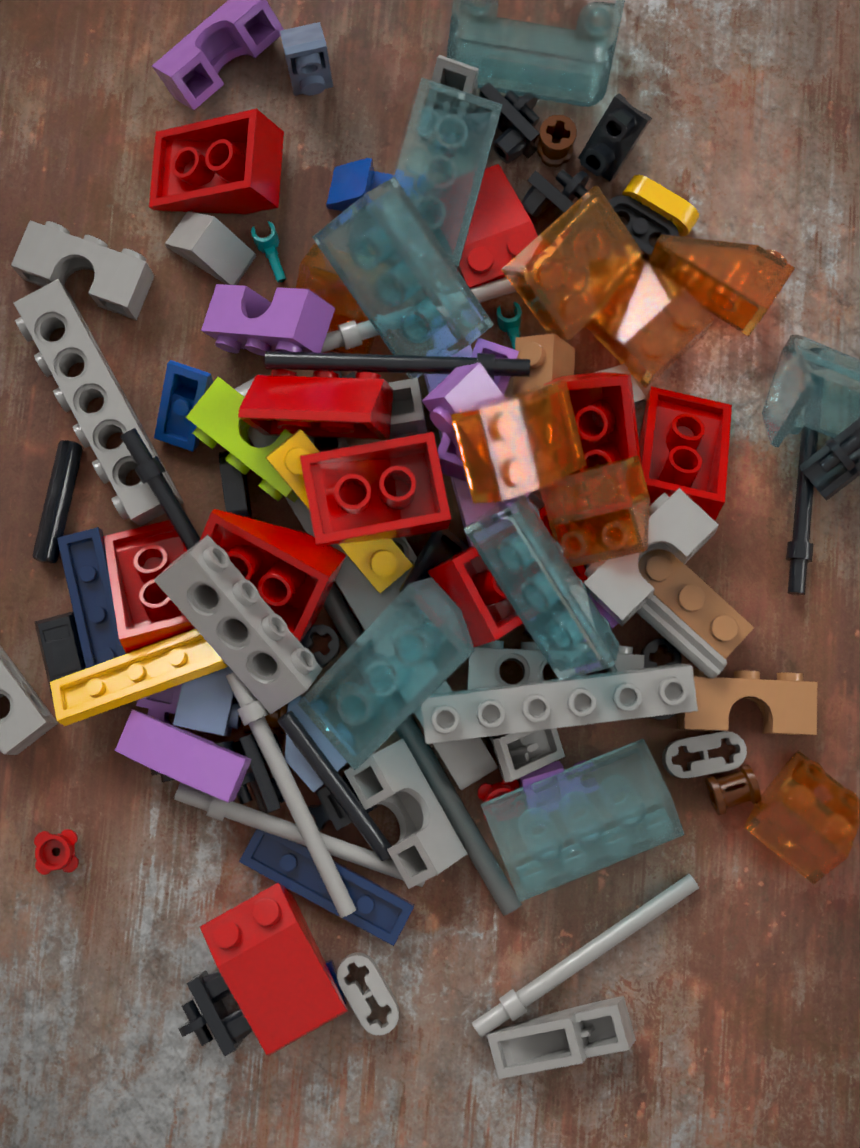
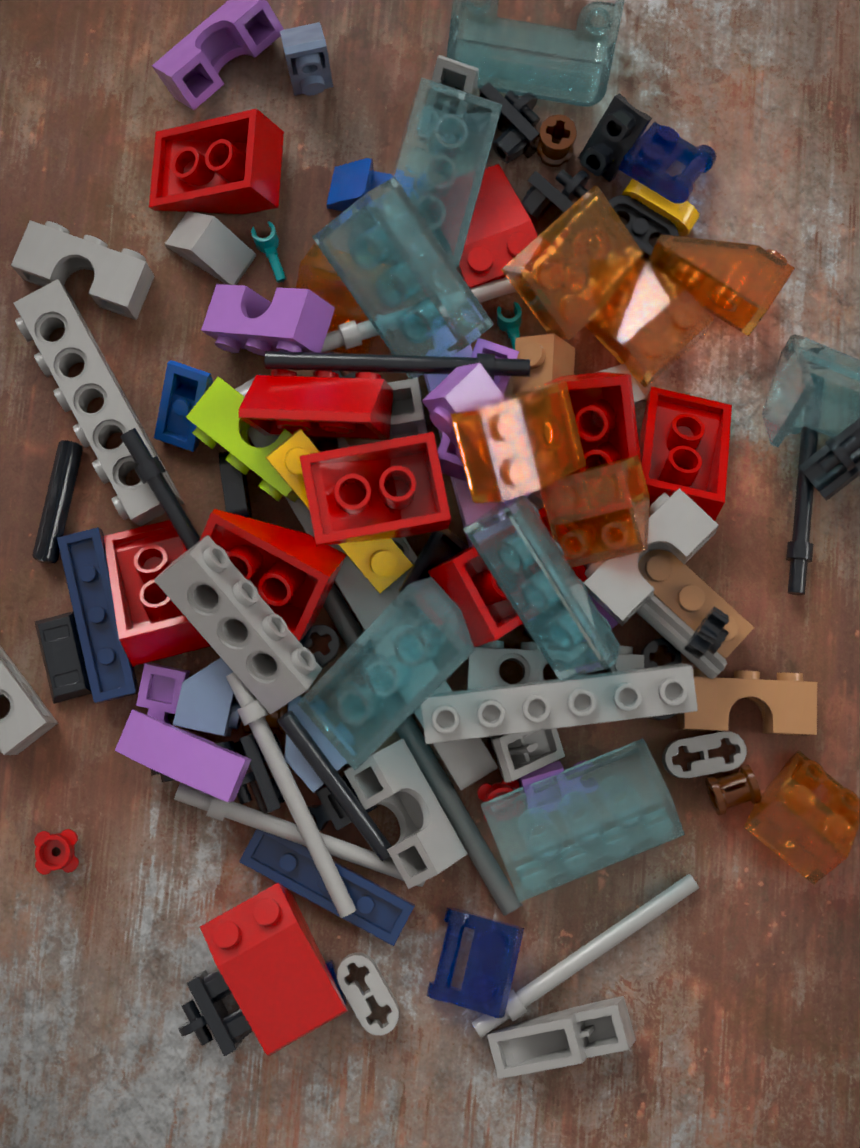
yellow plate [50,629,228,727] -> none
none -> clear blue plate [426,907,524,1018]
none -> clear blue plate [618,122,717,204]
none -> black plate [684,607,730,659]

